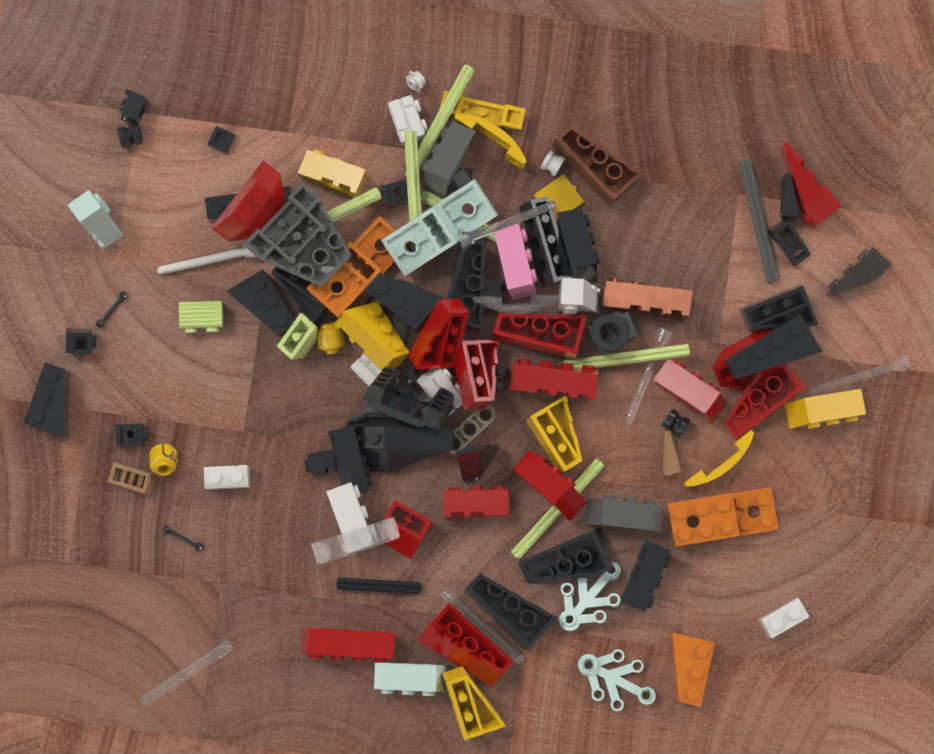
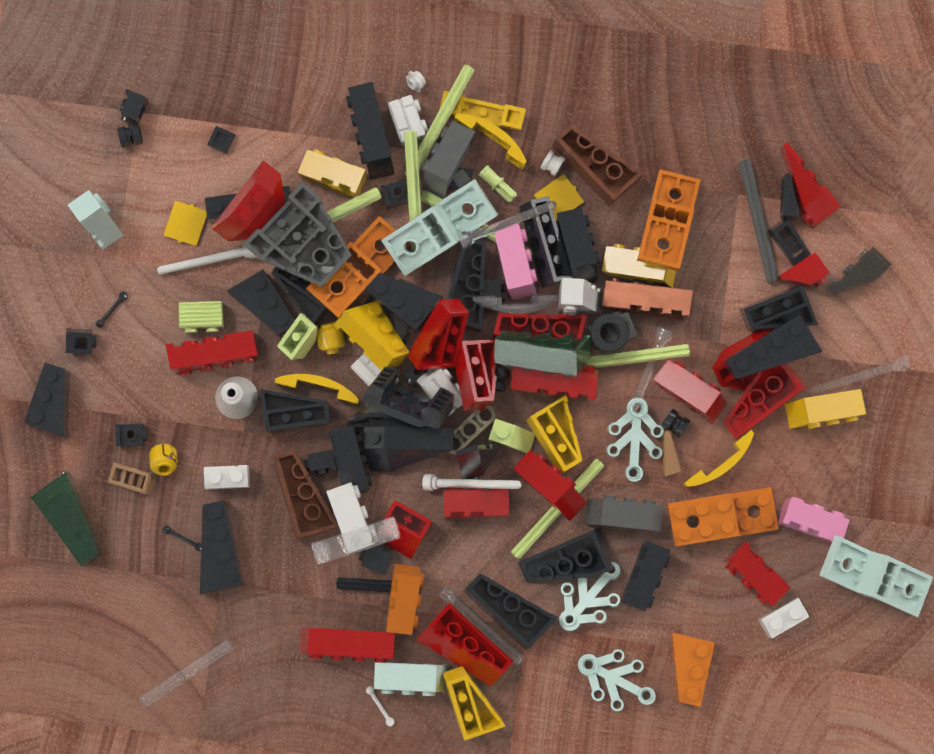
none -> clear green wedge [30,471,103,567]
none -> yellow piece [163,201,207,247]
none -> red wedge [165,330,259,376]
none -> black wedge [200,500,244,594]
none -> white cone [215,376,258,419]
none -> black wedge [260,389,332,433]
none -> copper wedge [272,450,339,540]
none -> yellow slope [274,374,360,405]
none -> black wedge [346,82,395,180]
none -> black brick [359,543,393,575]
none -> white hinge [366,686,394,726]
none -> orange wedge [386,564,424,635]
none -> white piece [422,474,522,491]
none -> yellowish green axle [479,165,517,202]
none -> yellowish green slope [489,419,535,454]
none -> clear green wedge [494,331,591,377]
none -> wedge [602,244,676,288]
none -> light aqua plant [606,398,664,482]
none -> orange bracket [637,169,701,271]
none -> red wedge [724,541,790,606]
none -> red slope [778,252,830,288]
none -> bright pink wedge [778,497,850,543]
none -> light aqua bracket [819,535,933,617]

